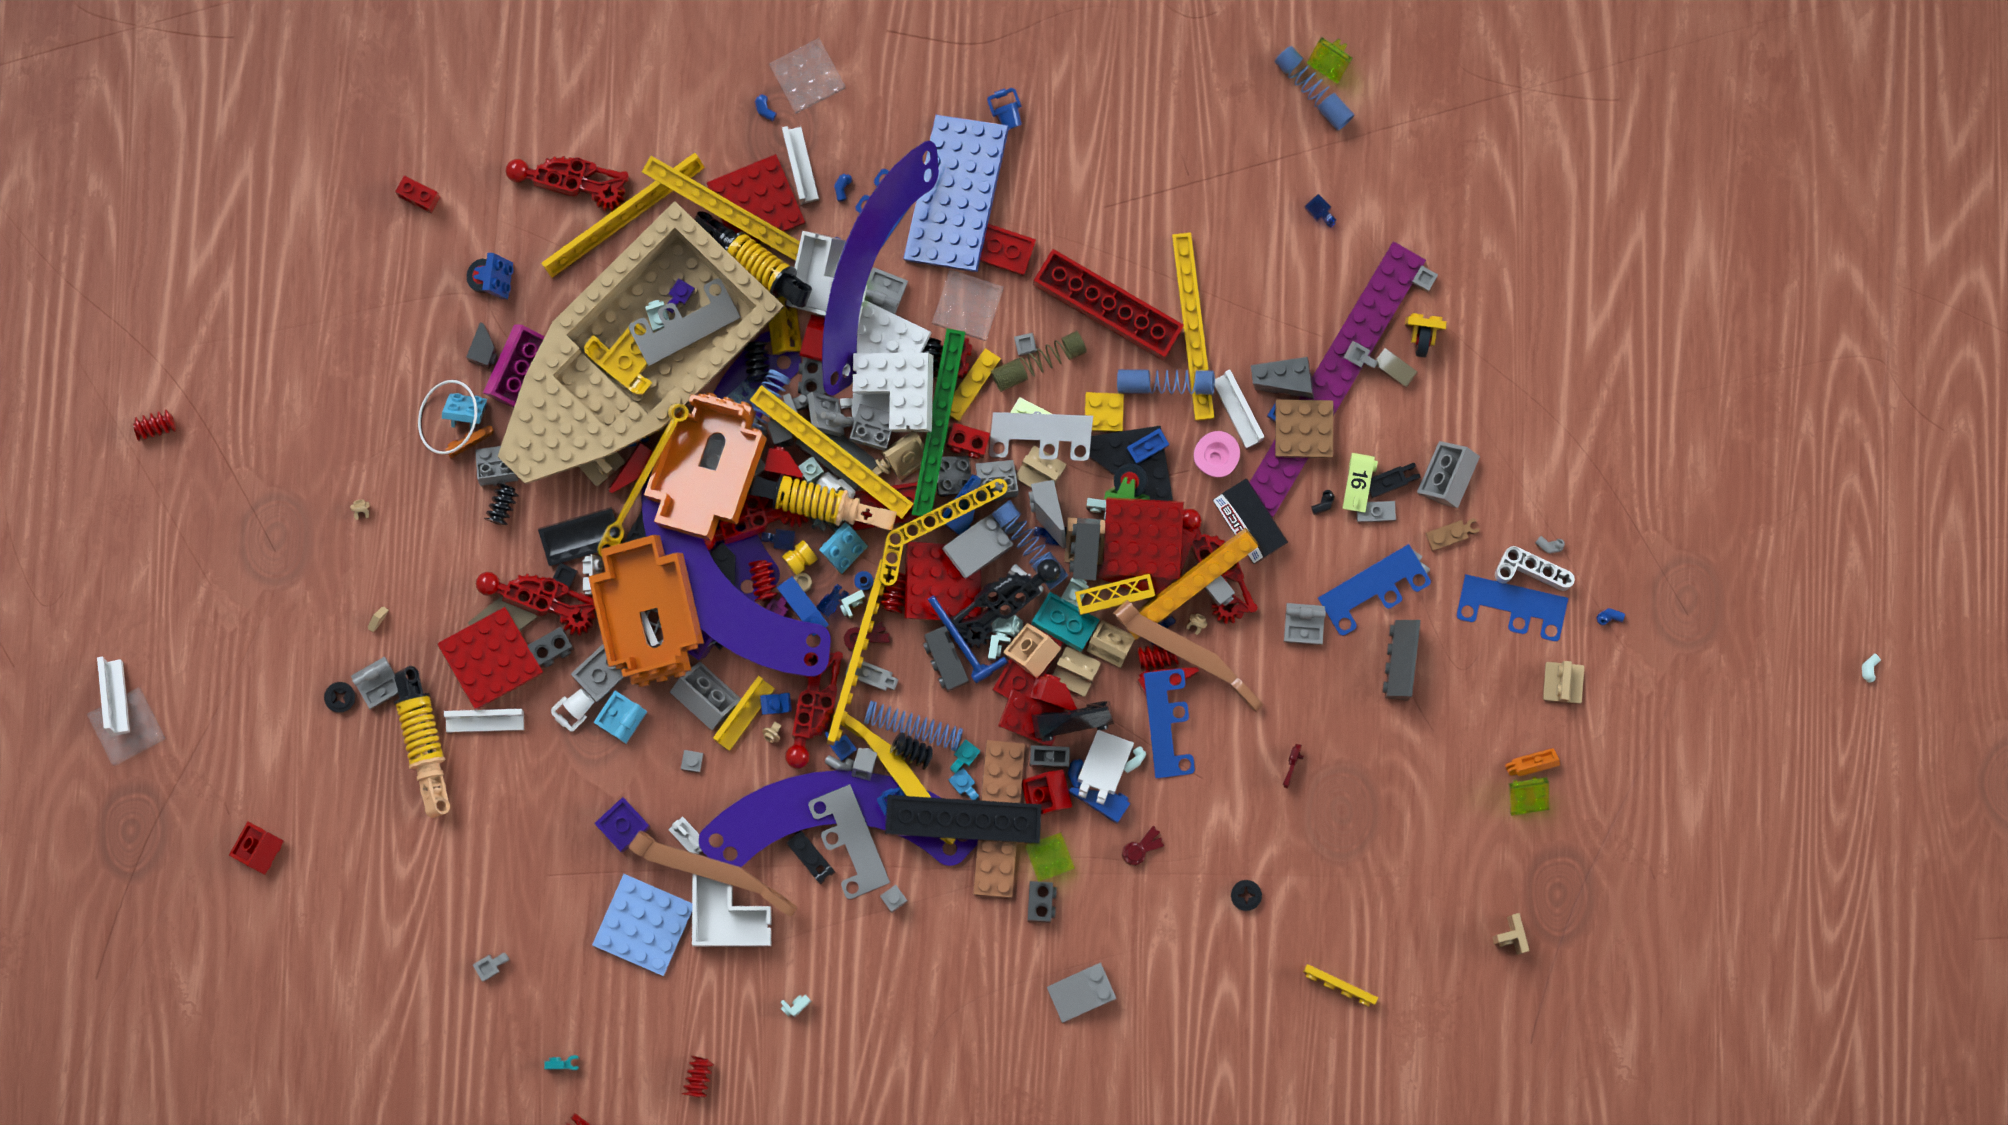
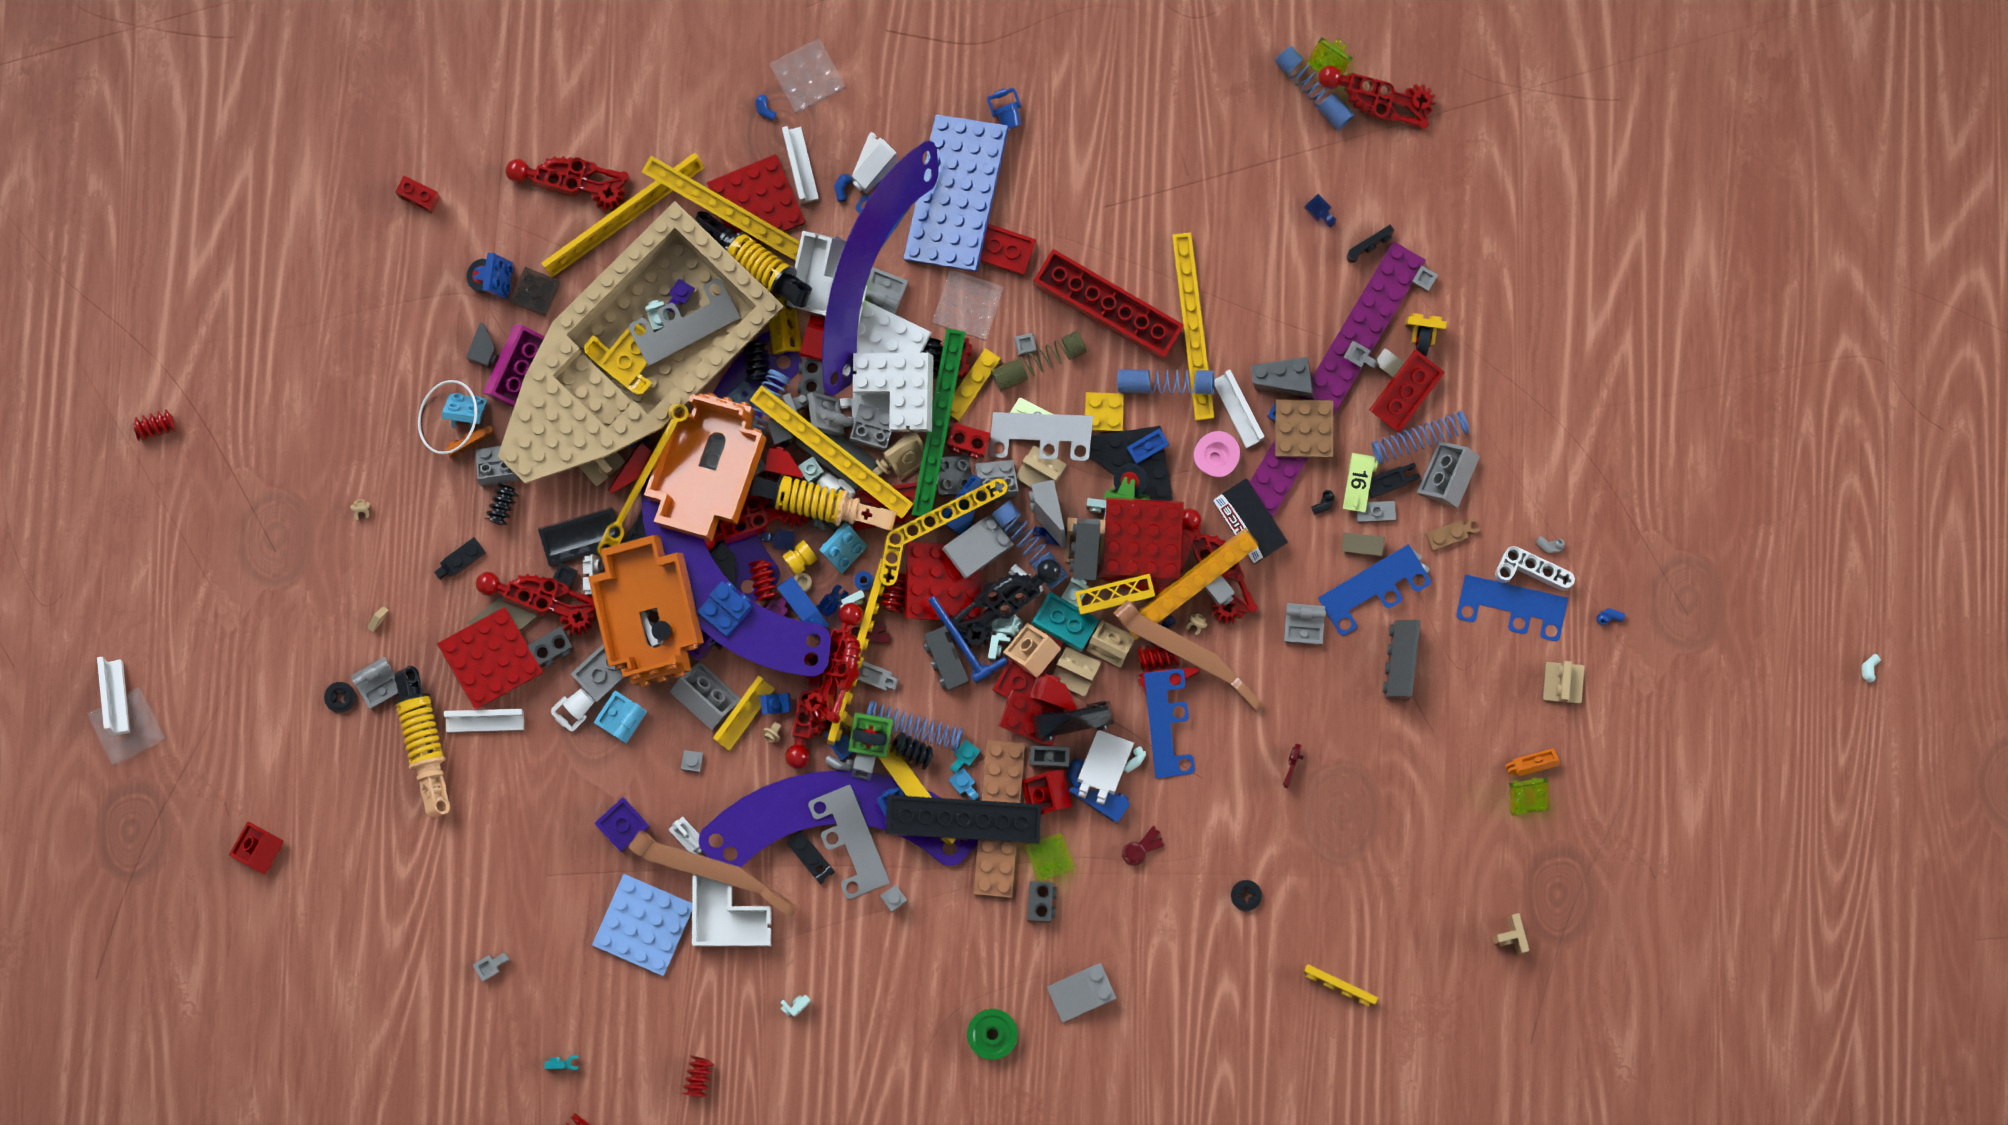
none -> black hinge [434,537,486,579]
none -> clear smoke plate [510,267,561,317]
none -> black tile [652,621,671,641]
none -> blue plate [697,581,752,637]
none -> red arm [803,602,863,724]
none -> bright green plate [848,712,893,758]
none -> white slope [852,132,899,194]
none -> green gear [967,1009,1018,1060]
none -> red arm [1319,65,1436,129]
none -> dark tan slope [1342,532,1385,556]
none -> black plate [1346,224,1395,263]
none -> red plate [1369,349,1445,433]
none -> medium blue piece [1372,411,1469,465]

